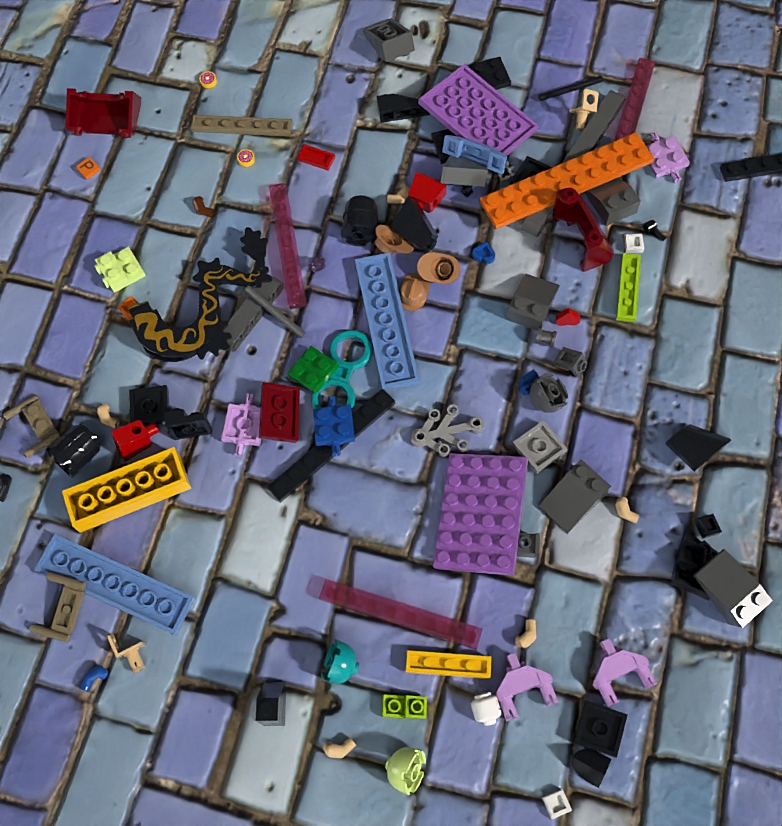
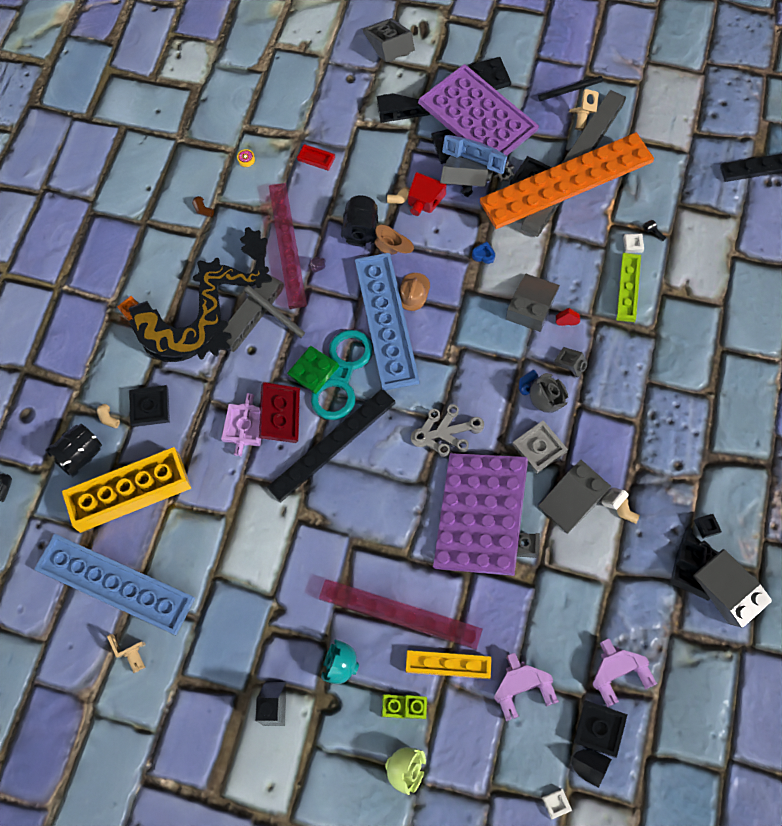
dark tan plate [3,395,61,458] -> none
dark tan plate [30,572,86,643] -> none
dark red windscreen [65,88,141,138] -> none
orange tile [76,157,101,180] -> none
blue arm [79,665,108,692] -> none
yellowish green plate [94,246,146,293] -> none
red torso [111,420,159,462] -> none
black plate [162,408,212,440] -> none
dark tan tile [191,115,293,137] -> none
tile [199,71,217,88] -> none
blue plate [313,396,355,457] -> none
tan arm [323,737,356,758] -> none
black slope [390,197,438,251] -> none
medium nougat piece [417,252,460,284] -> none
white head [471,692,502,726] -> none
tan arm [515,619,536,648] -> none
dark grey bush [535,327,557,347] -> none
dark red windscreen [552,188,614,272] -> none
dark grey slope [584,177,641,226] -> none
clear pink plate [614,58,656,141] -> none
lavender plate [646,132,690,183] -> none
black slope [665,424,731,472] -> none
none -> white tile [601,488,629,510]

